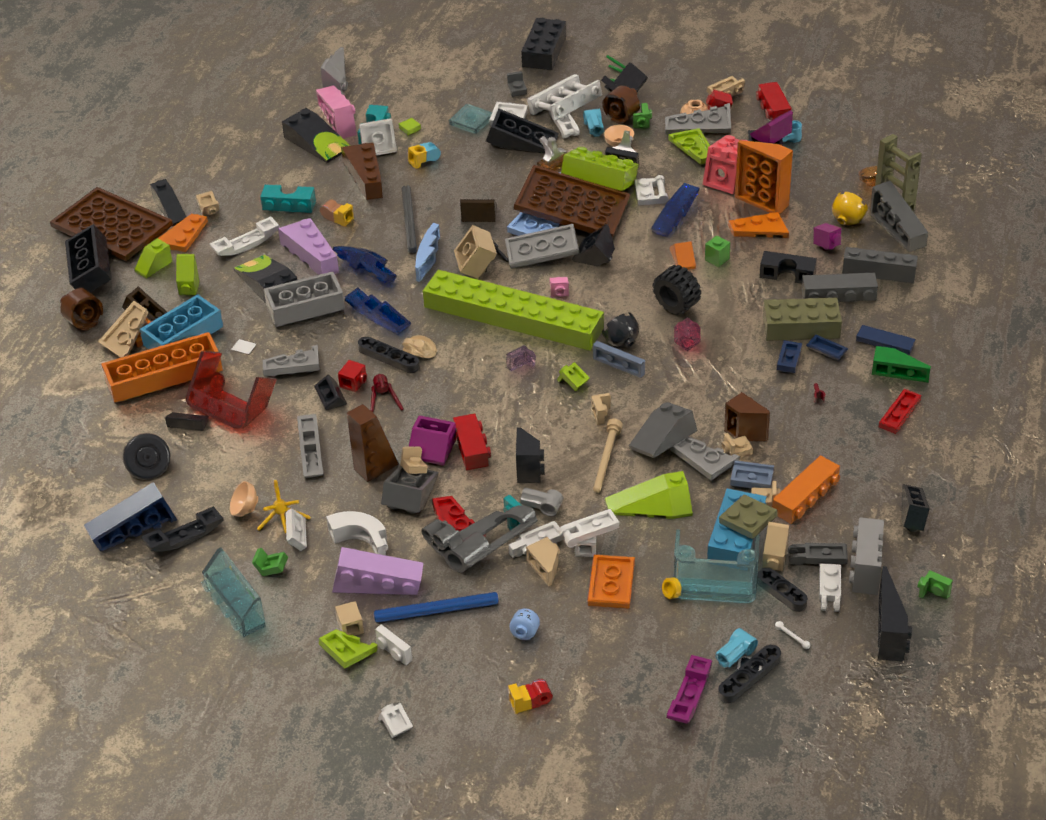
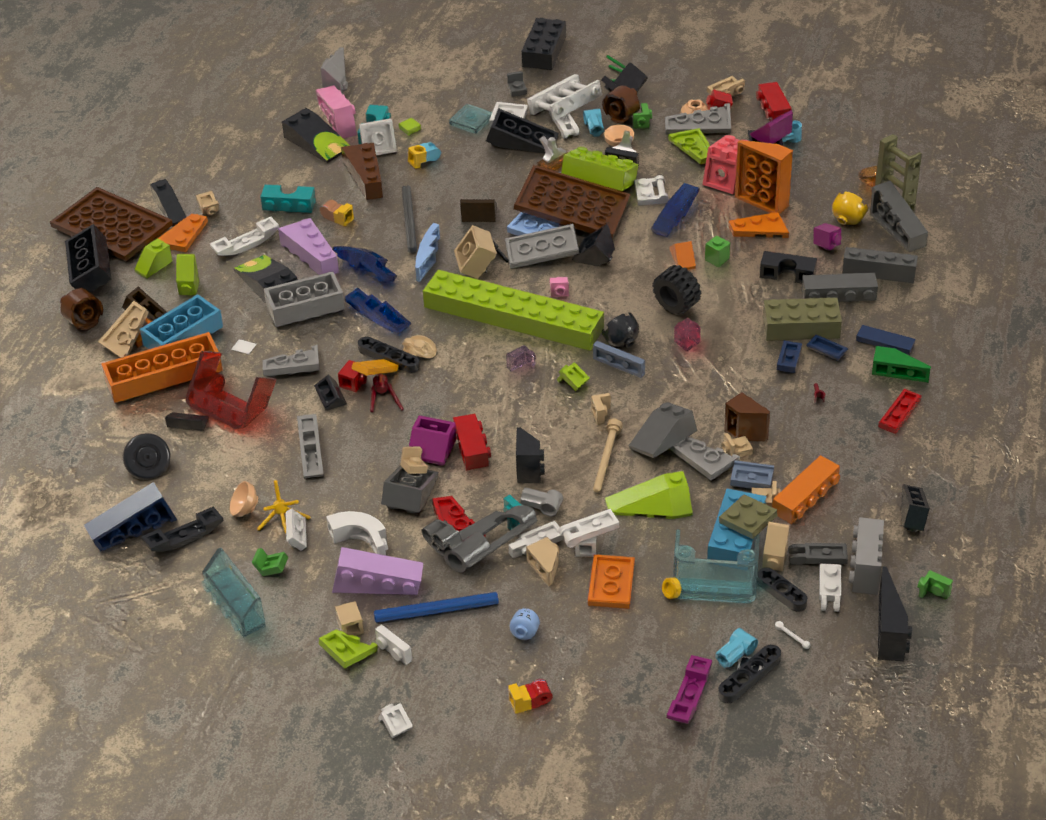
reddish brown wedge [347,404,399,482] -> none
none -> light orange tile [352,359,399,376]

